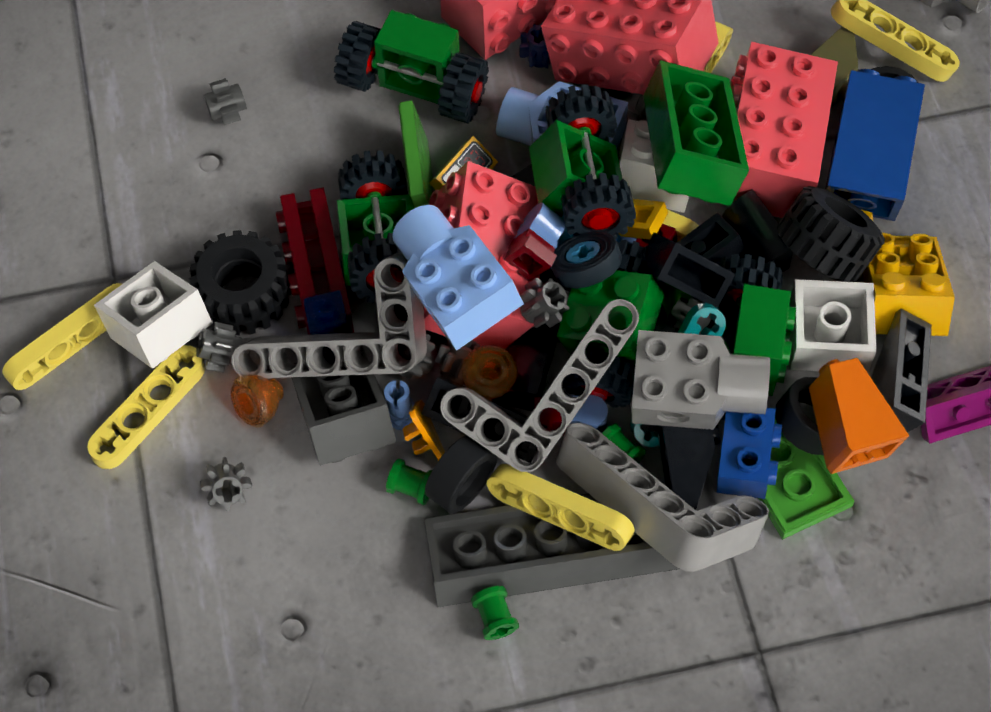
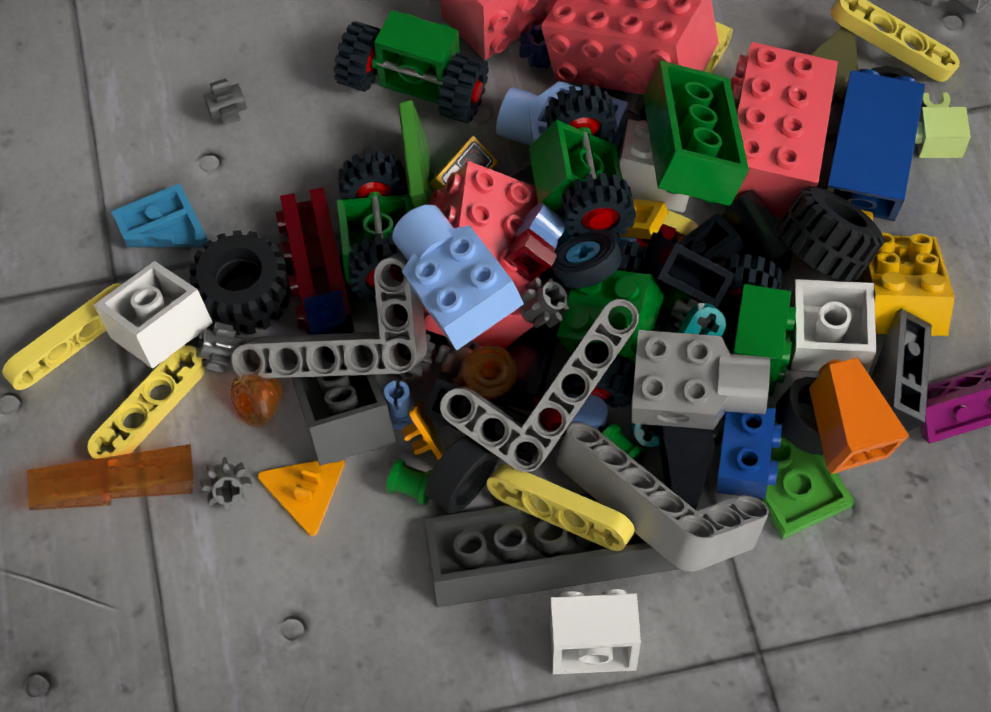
green bush [471,586,519,640] -> none
none -> clear orange slope [27,444,194,510]
none -> dark azure wing [111,183,208,247]
none -> light orange piece [258,460,345,536]
none -> white brick [550,589,641,674]
none -> yellowish green brick [915,92,971,158]

